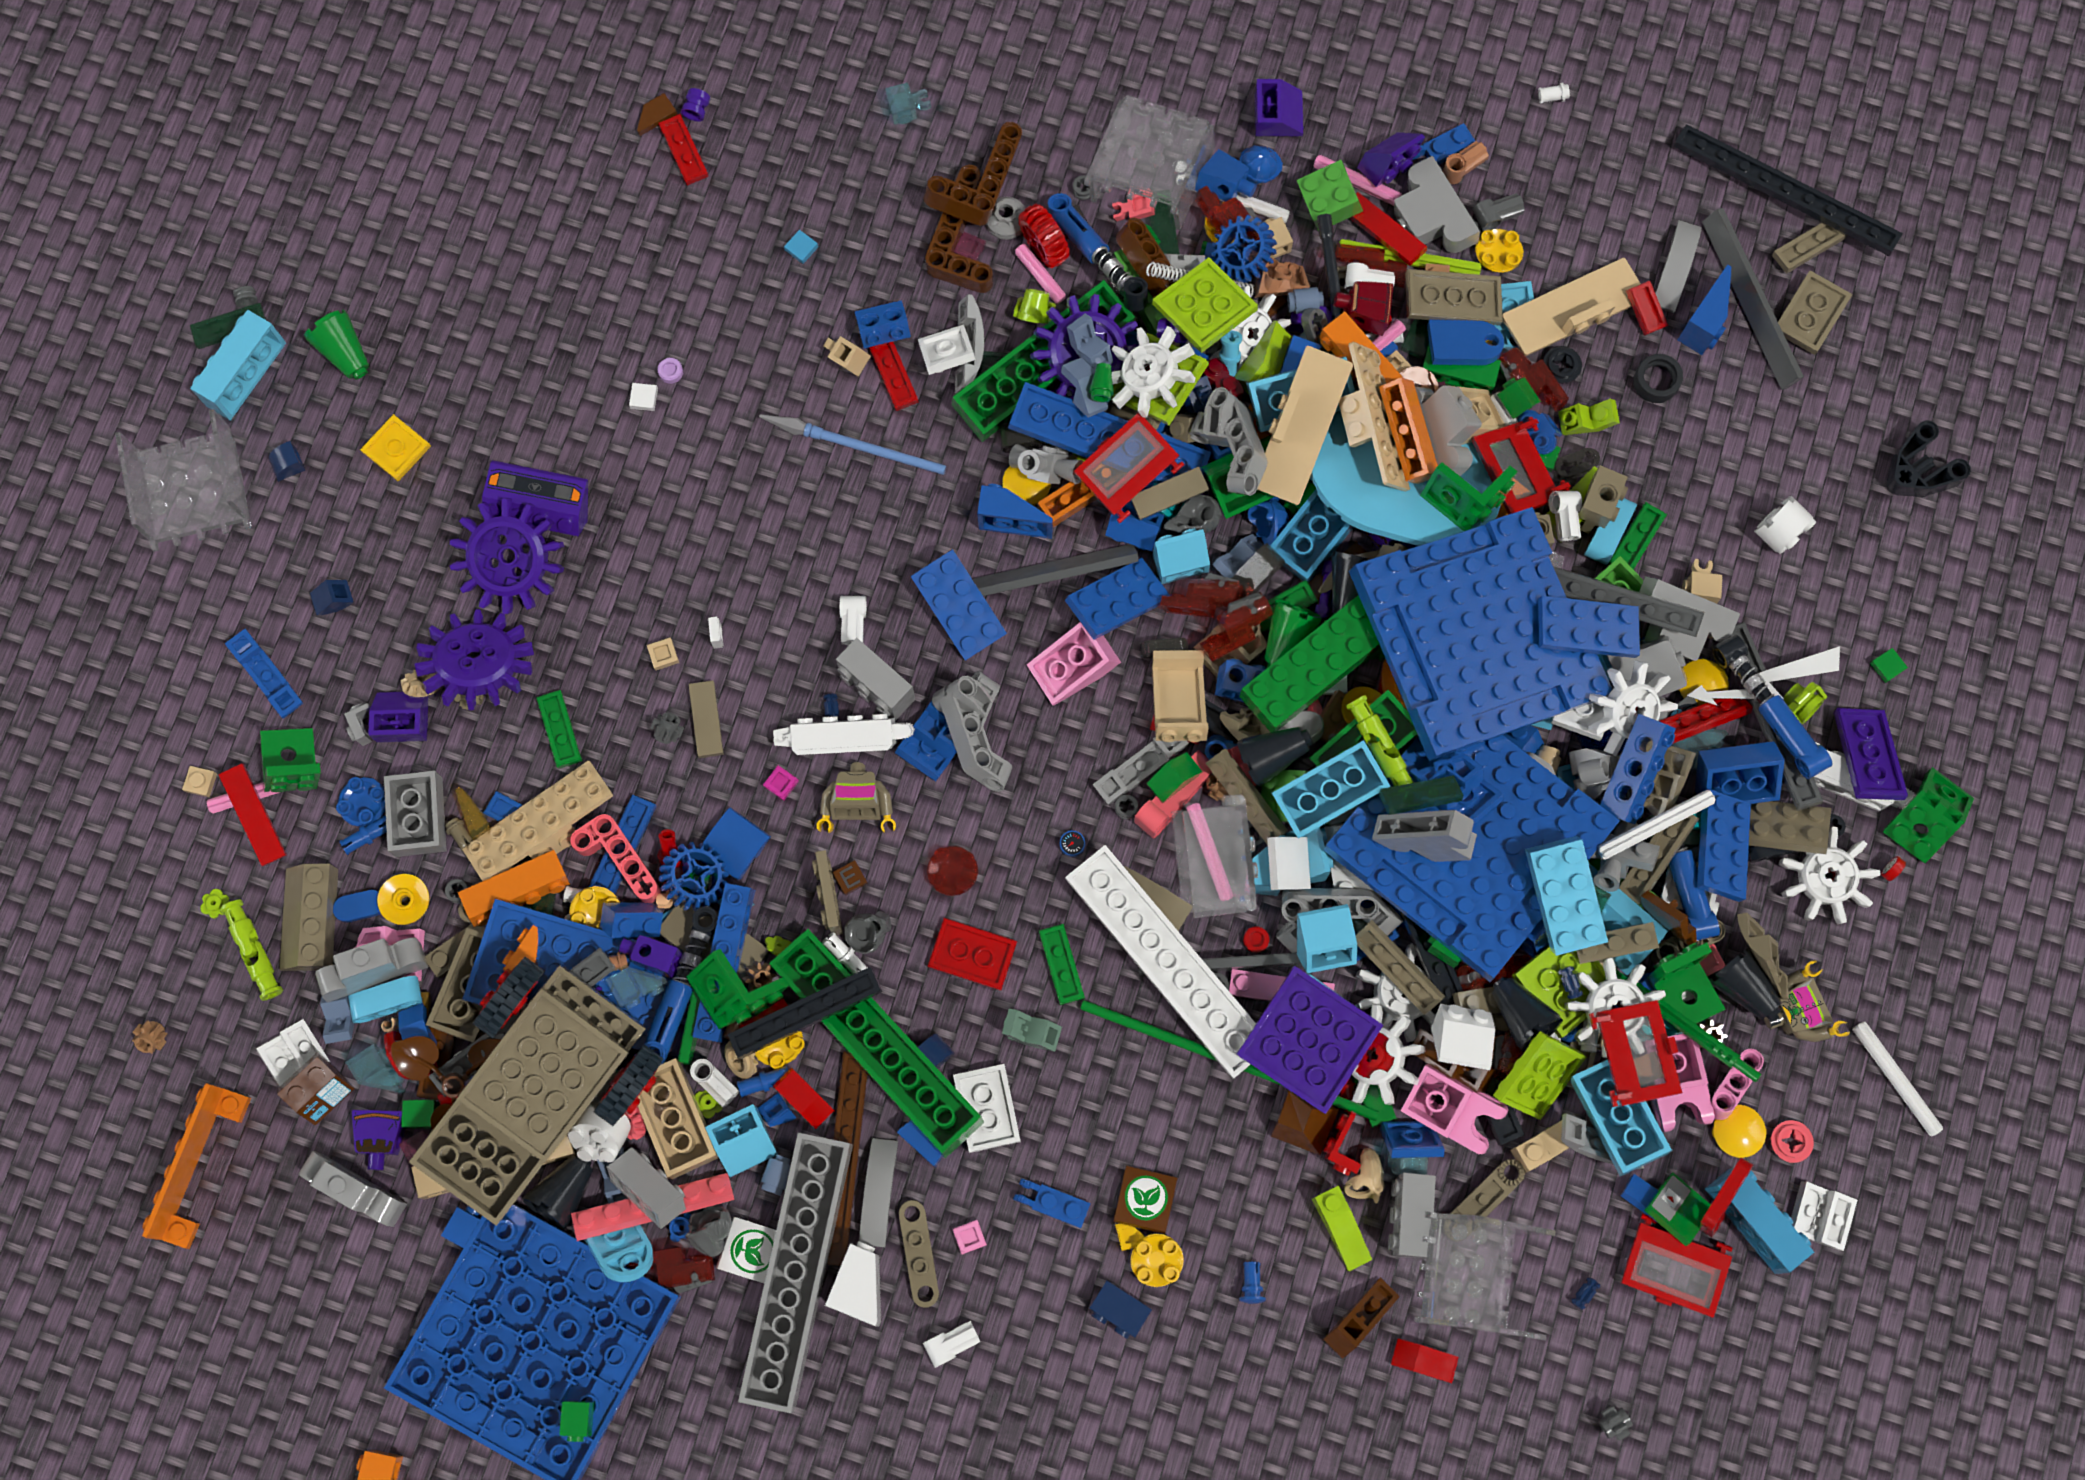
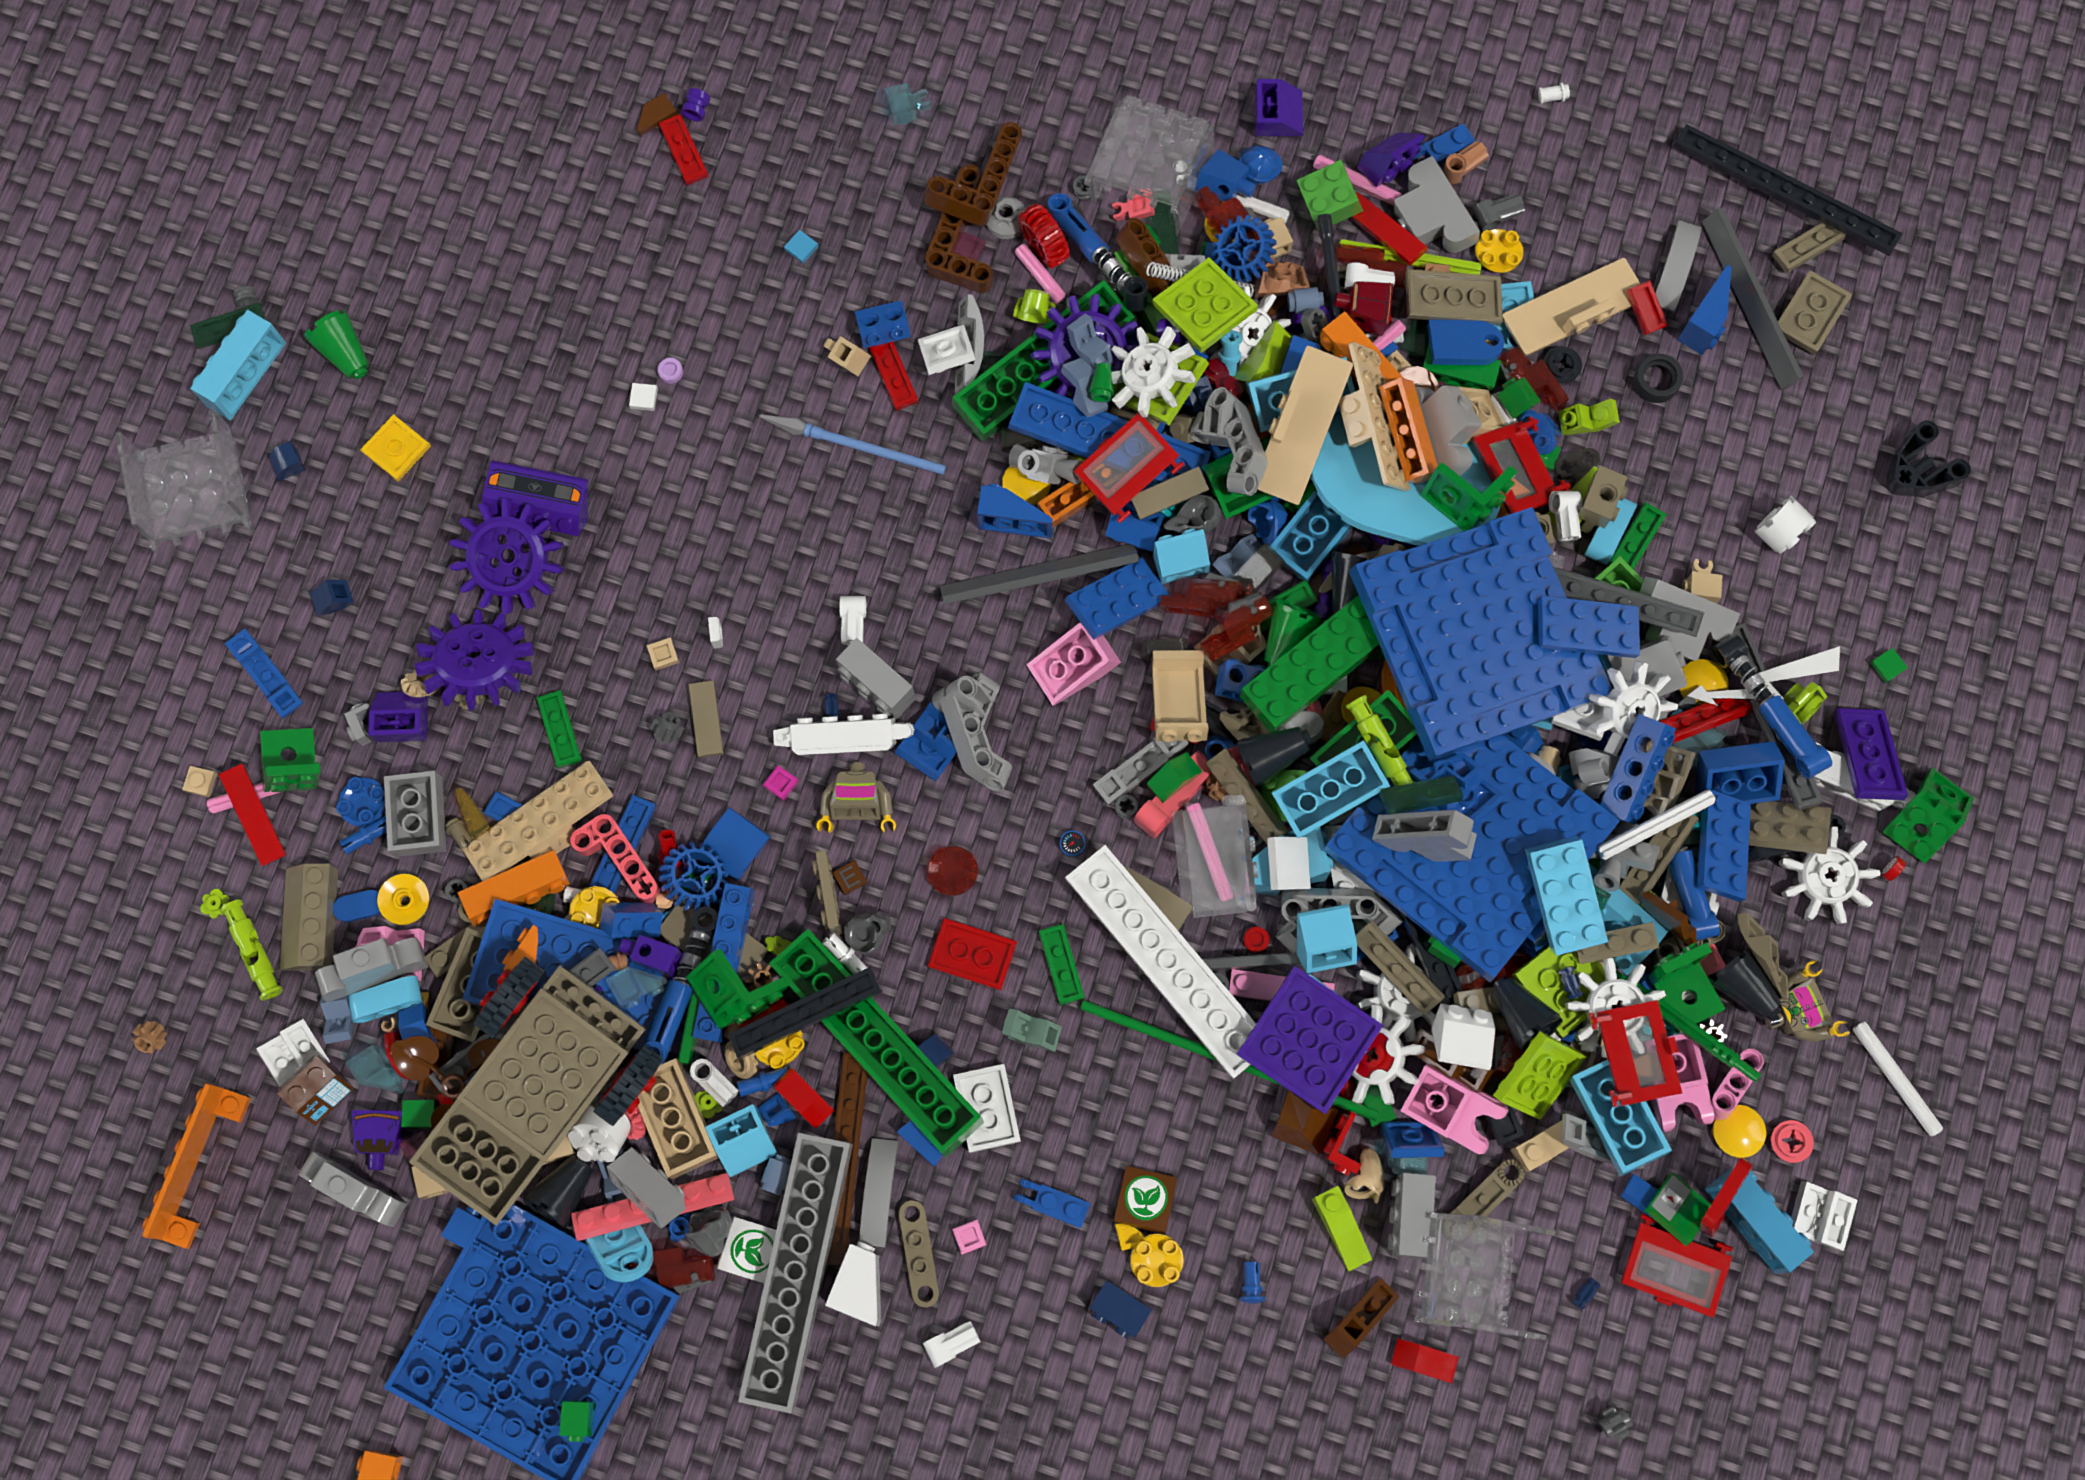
blue plate [910,549,1007,661] -> none

